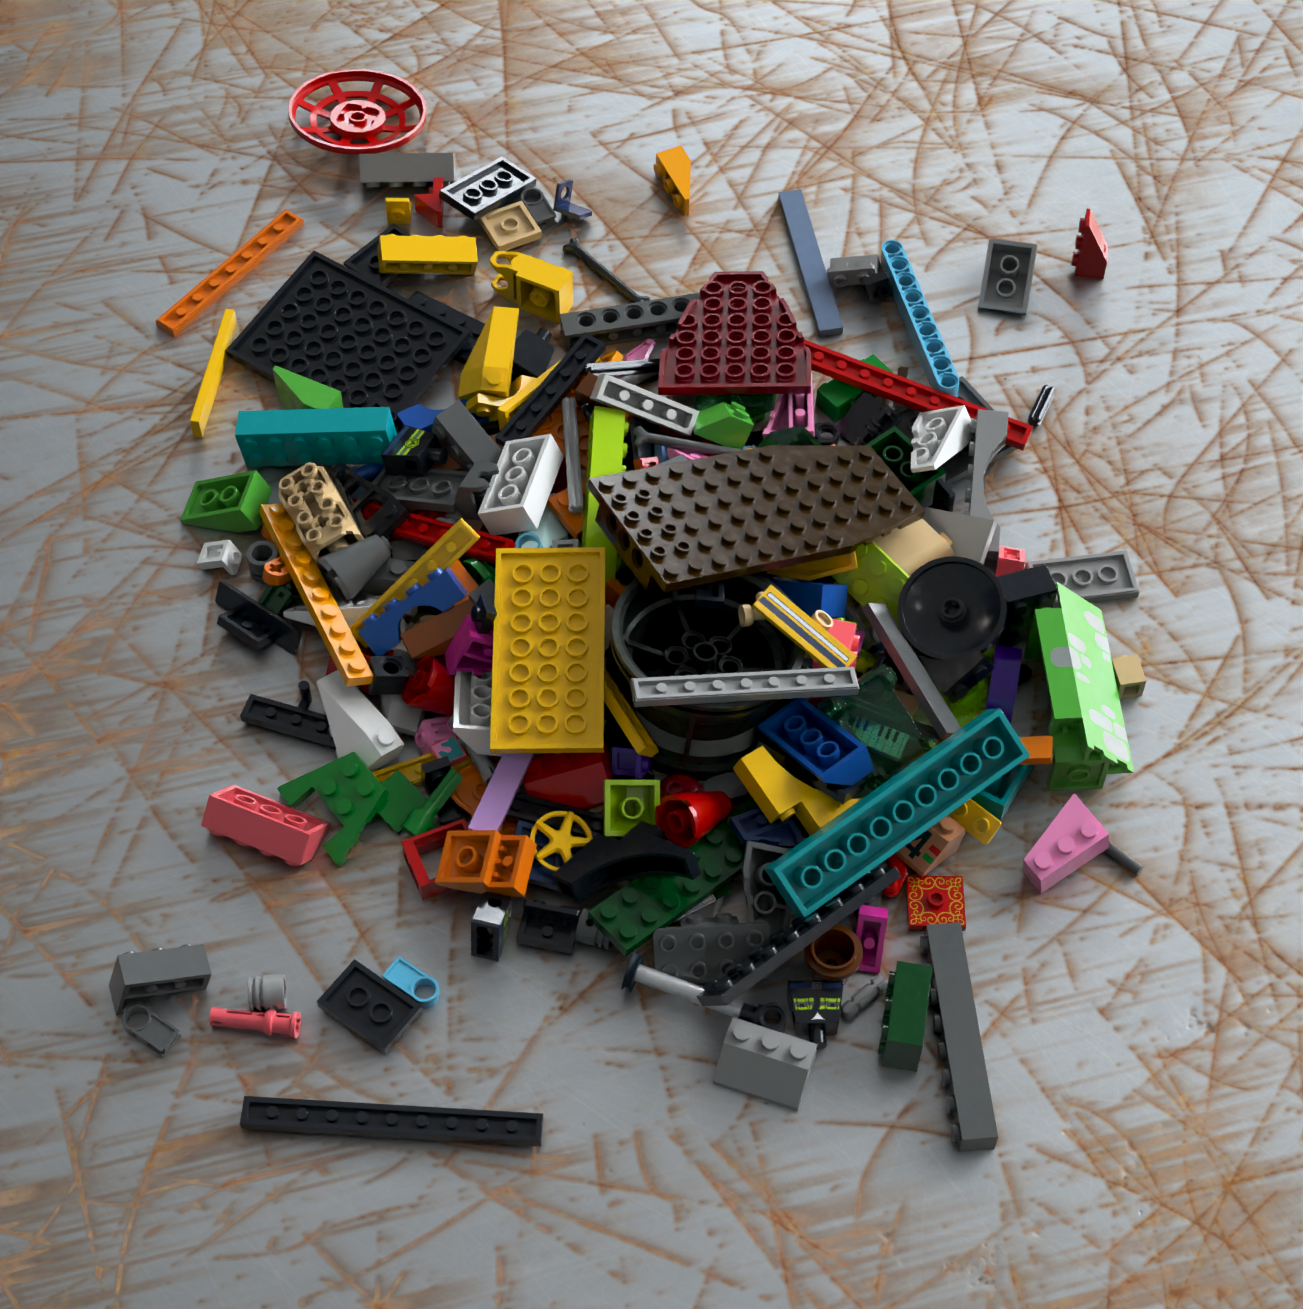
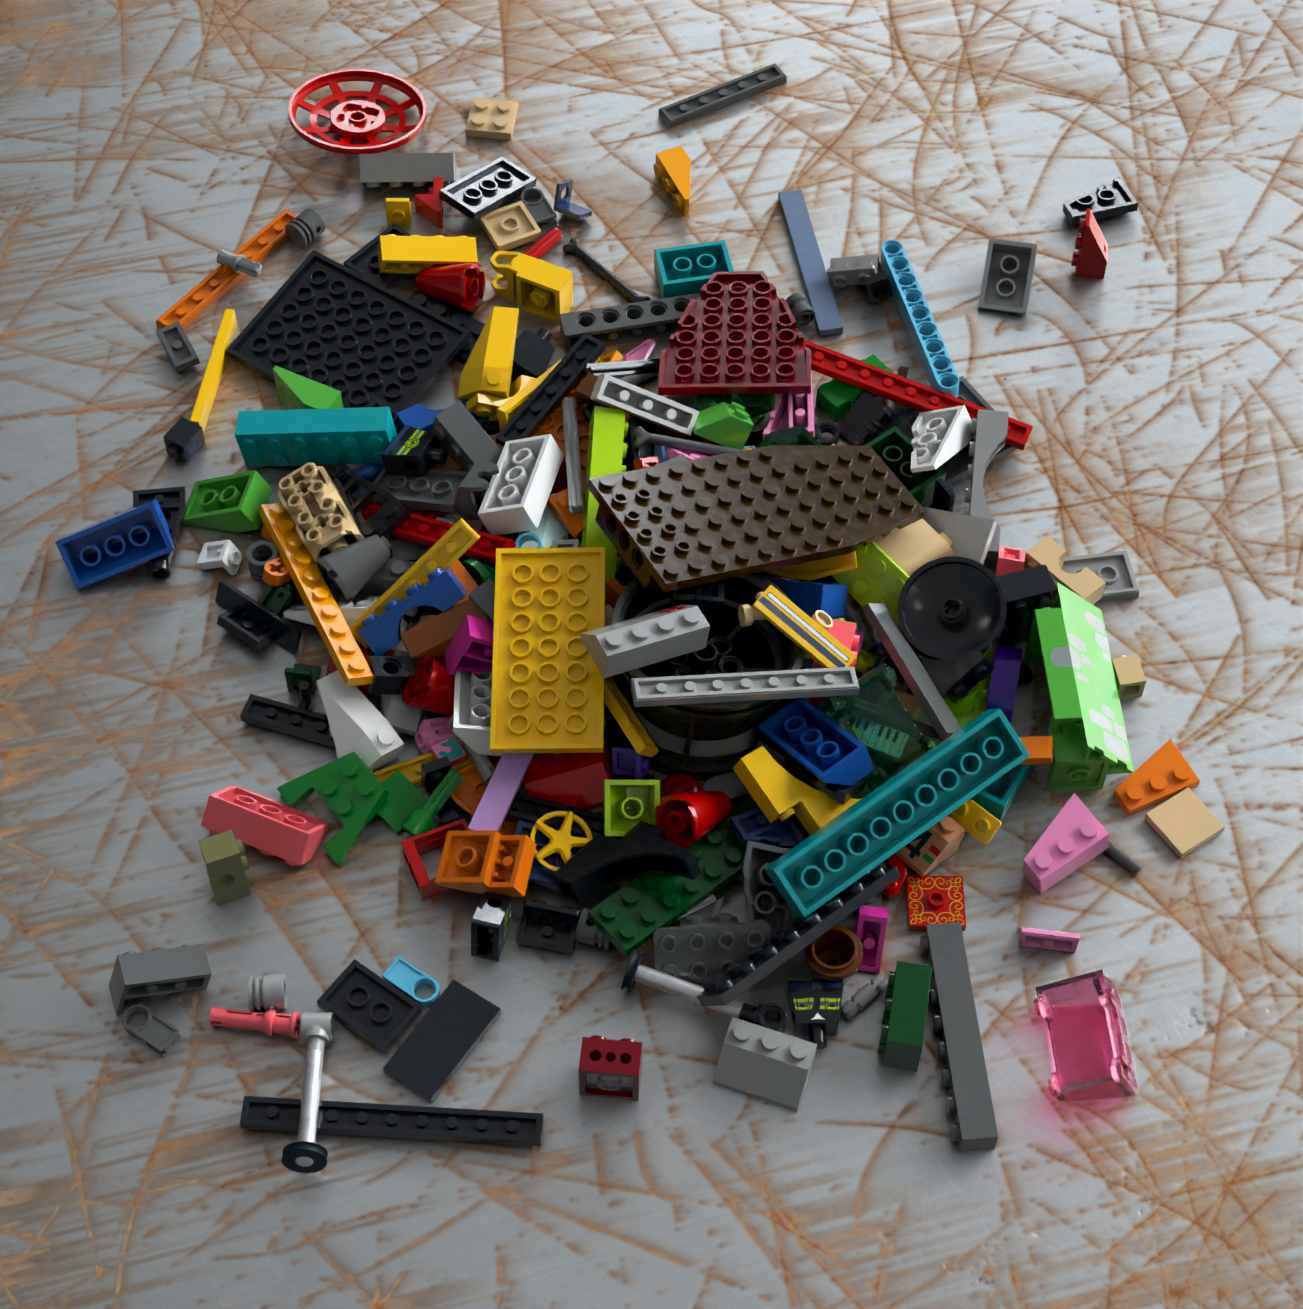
black plate [471,594,497,634] -> none
black axle [1028,385,1055,427] -> none
none -> blue slope [55,499,175,590]
none -> black plate [133,487,186,580]
none -> dark grey plate [156,321,200,372]
none -> black brick [163,417,205,463]
none -> olive arch [198,830,253,906]
none -> light grey axle [216,249,262,277]
none -> piece [281,1012,334,1173]
none -> dark green bracket [284,663,321,695]
none -> dark grey piece [285,208,326,248]
none -> black tile [383,979,501,1103]
none -> red cone [415,262,485,311]
none -> tan plate [465,97,518,140]
none -> red axle [523,227,562,259]
none -> dark red piece [578,1035,642,1101]
none -> light grey slope [580,604,710,678]
none -> teal brick [654,240,734,298]
none -> dark grey tile [658,63,787,129]
none -> dark grey wheel [785,292,815,327]
none -> bright pink slope [1018,926,1080,952]
none -> tan arch [1024,535,1106,605]
none -> clear pink windscreen [1034,969,1139,1101]
none -> black wing [1063,177,1138,225]
none -> orange wing [1113,739,1200,817]
none -> tan tile [1144,787,1225,859]

